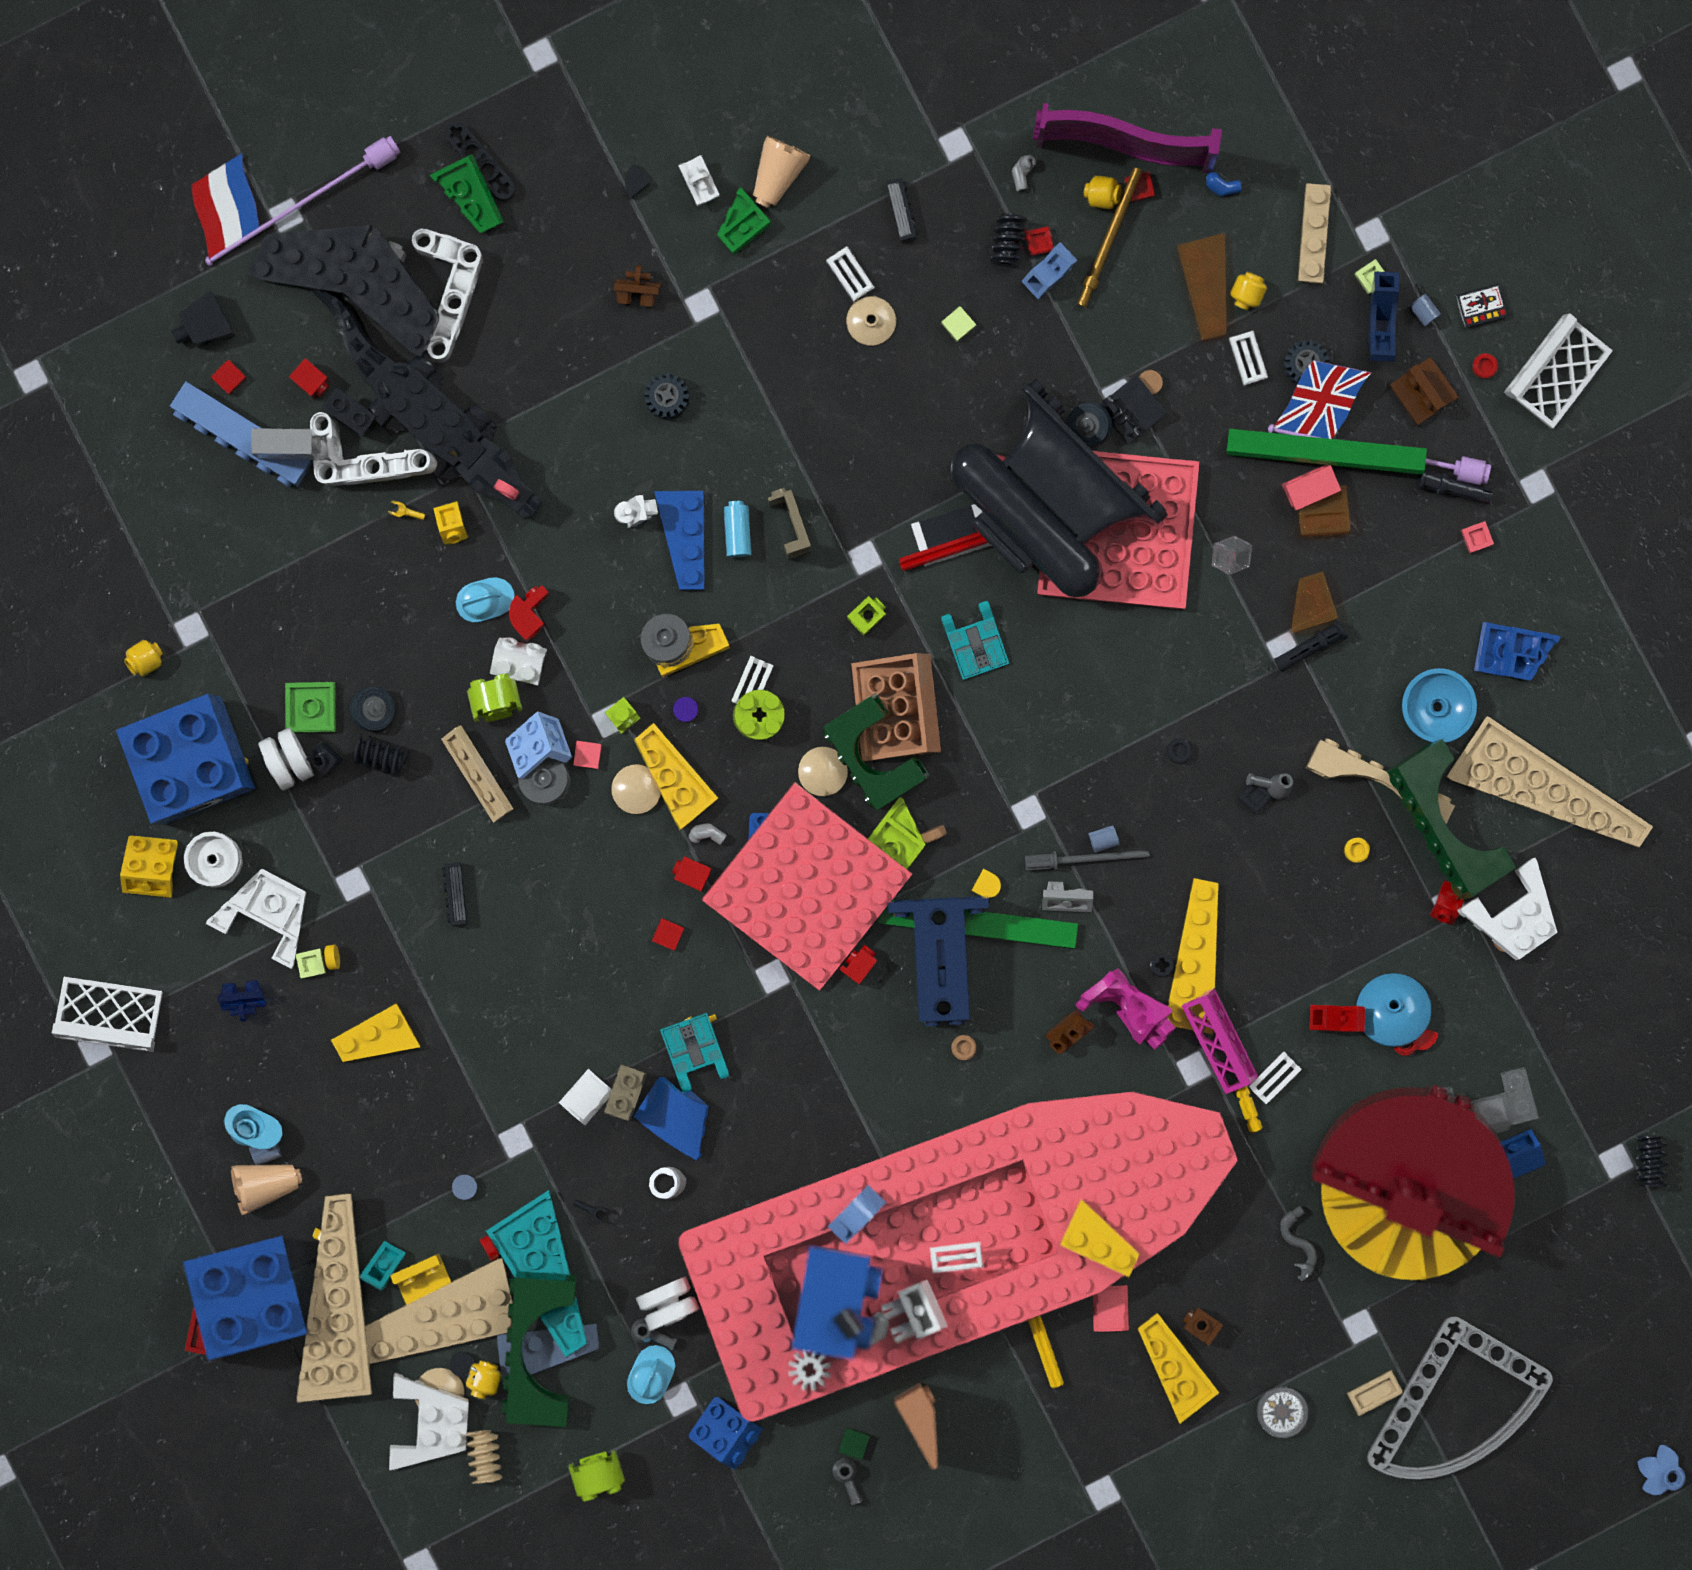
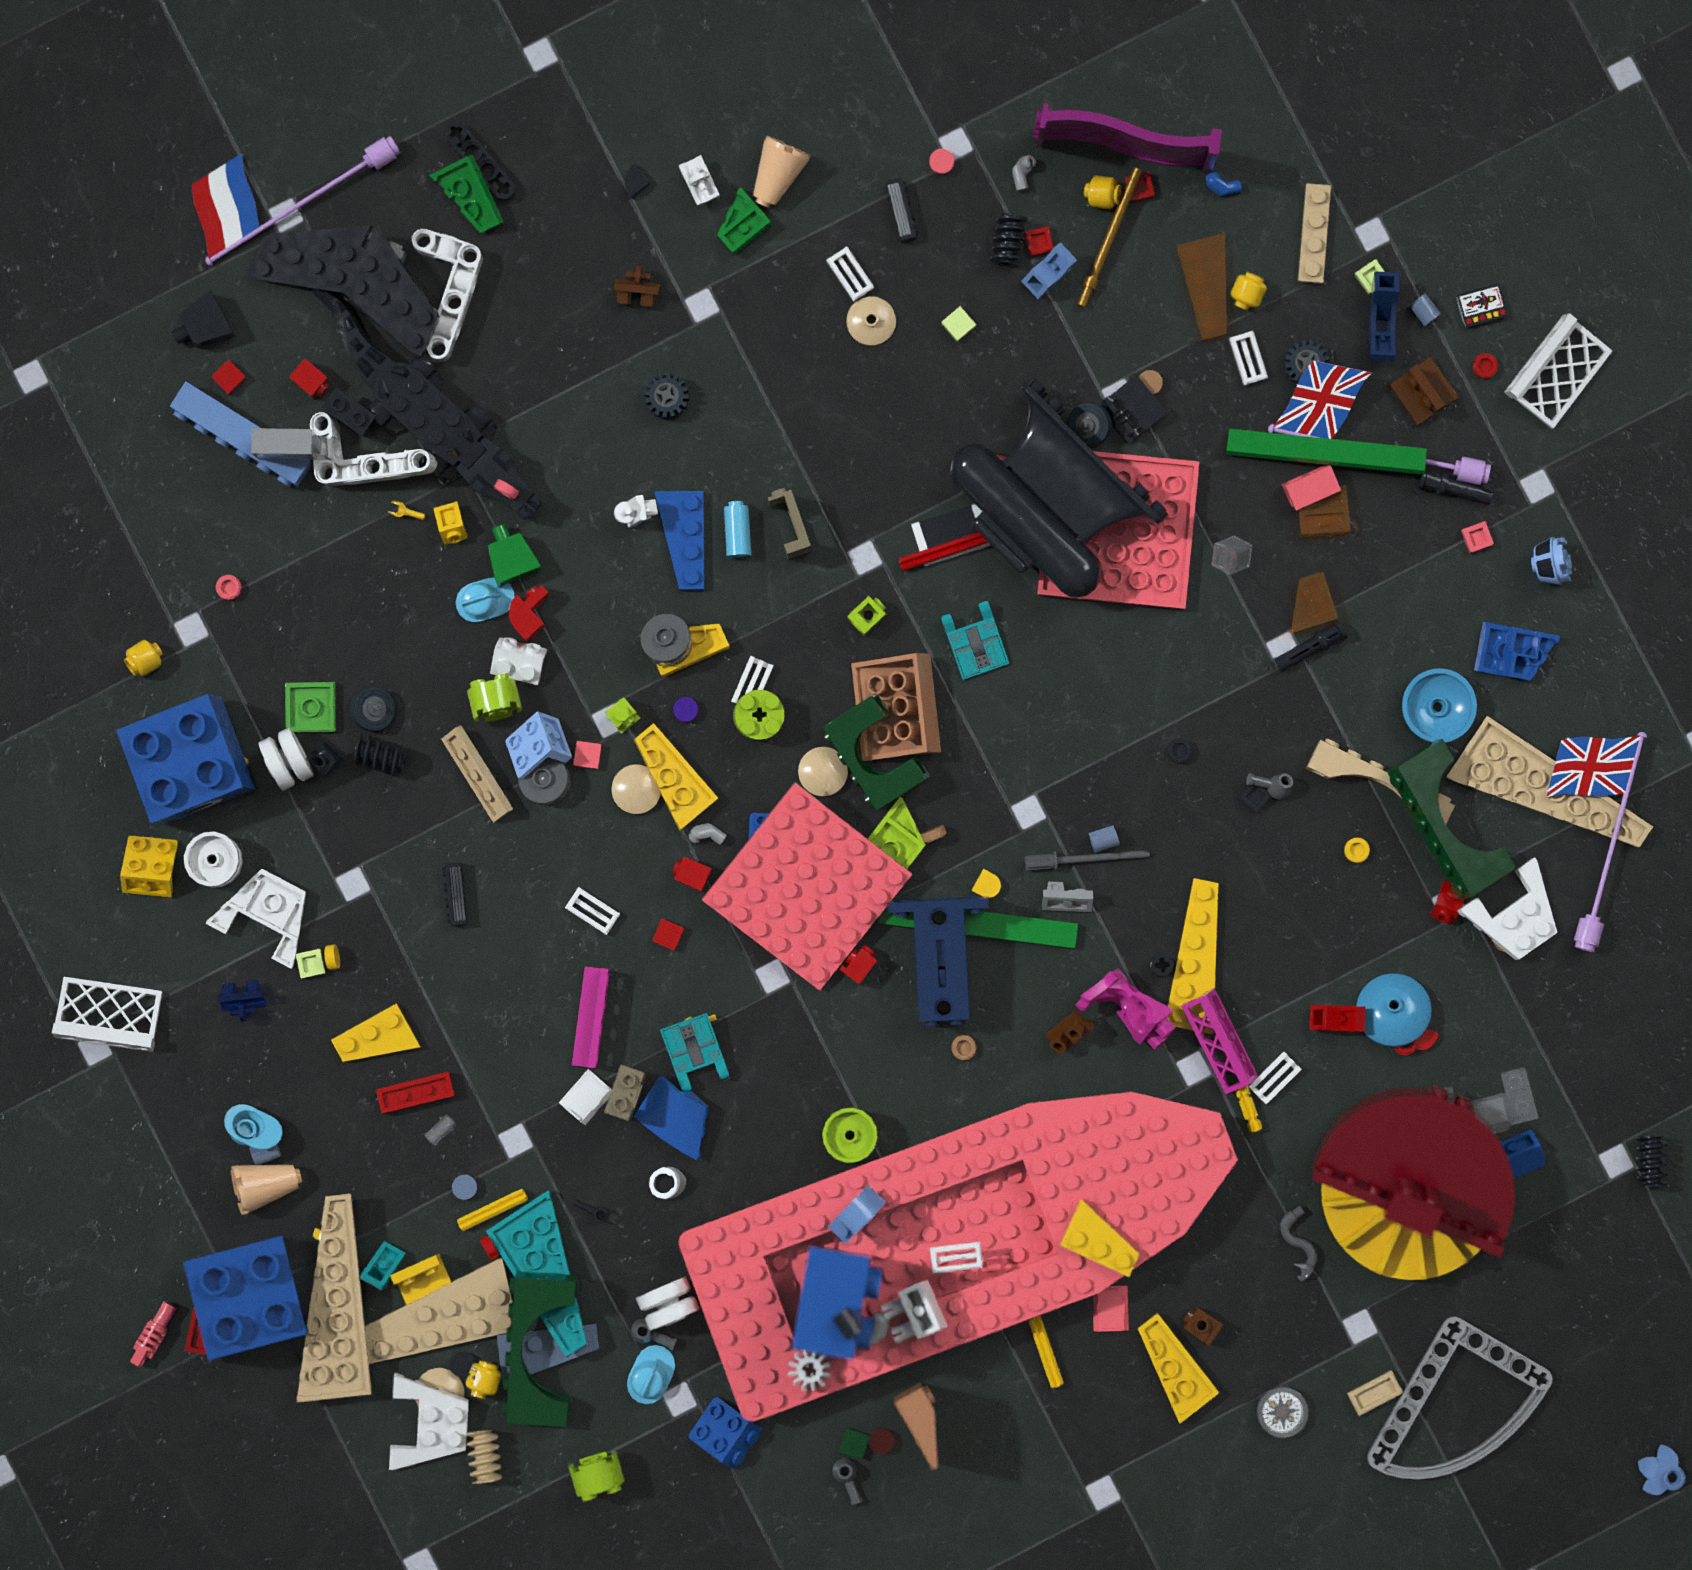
none -> coral hinge [130,1301,177,1367]
none -> coral tile [216,575,242,600]
none -> red plate [376,1072,455,1114]
none -> clear pin [424,1114,456,1146]
none -> yellow axle [457,1189,528,1231]
none -> green torso [488,524,541,587]
none -> white tile [565,887,620,935]
none -> dark pink fence [572,966,610,1068]
none -> lime wheel [822,1108,877,1163]
none -> clear red tile [869,1428,894,1454]
none -> coral tile [929,149,954,175]
none -> light blue cone [1531,537,1572,585]
none -> flag [1546,732,1647,952]

